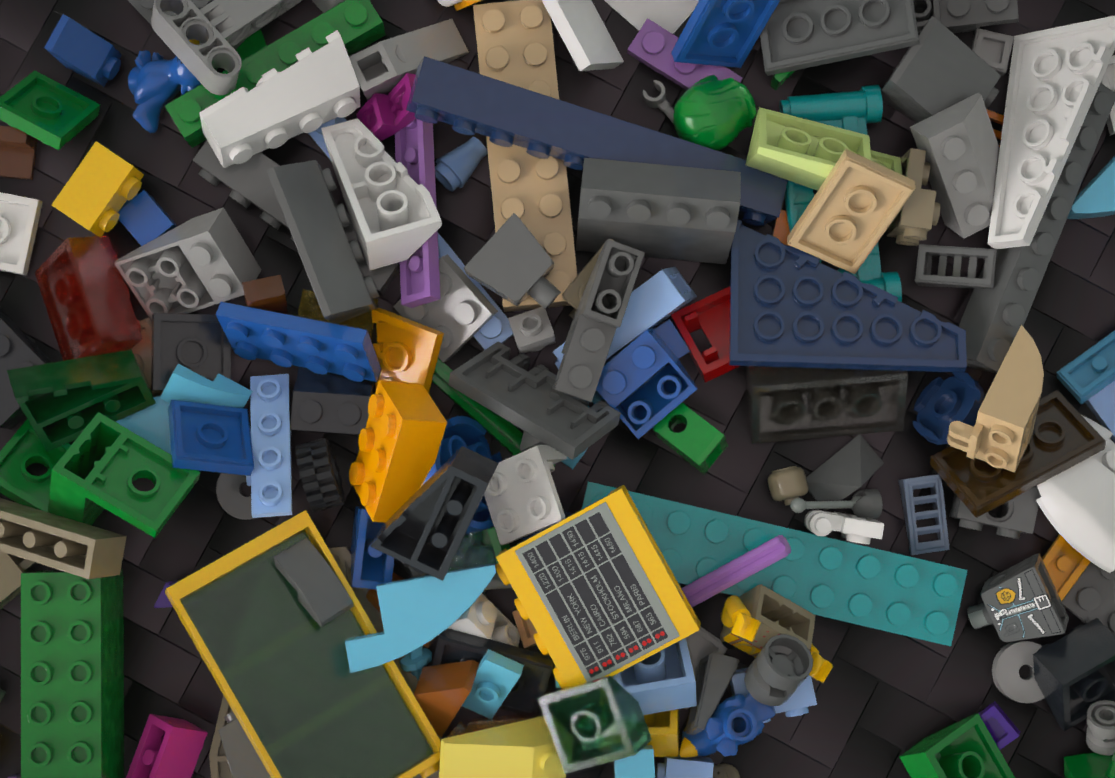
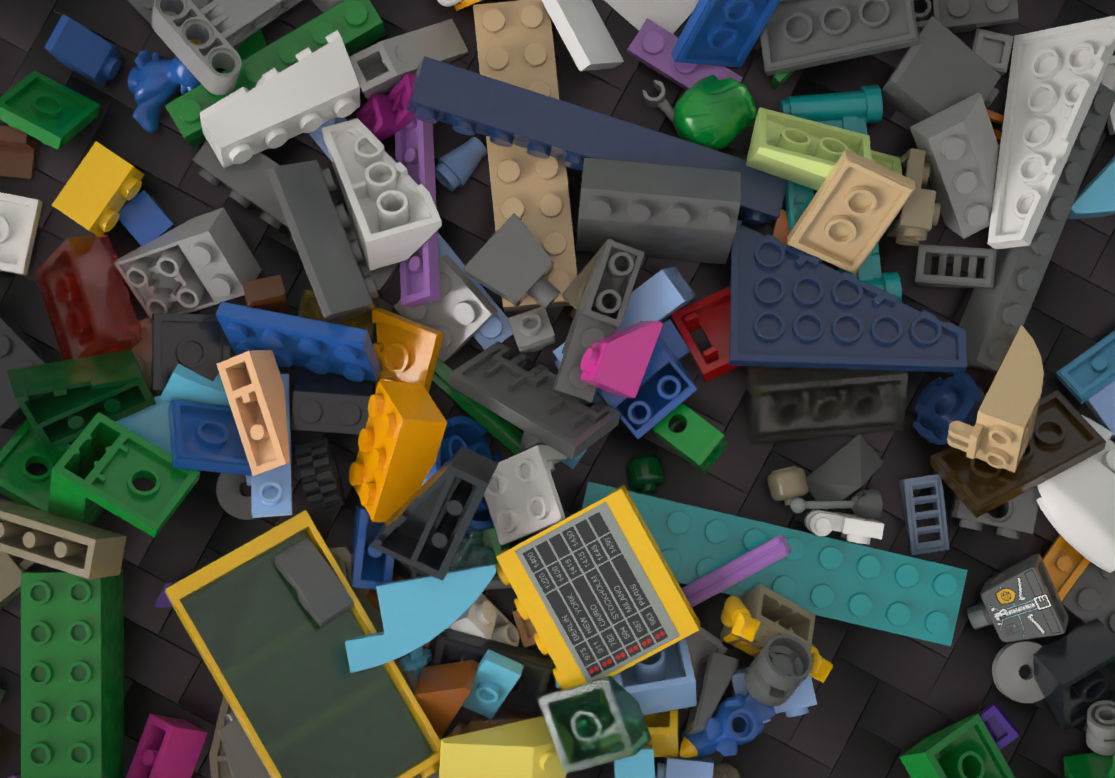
none -> light nougat slope [217,350,290,476]
none -> dark pink slope [579,321,663,398]
none -> dark green piece [625,454,665,495]

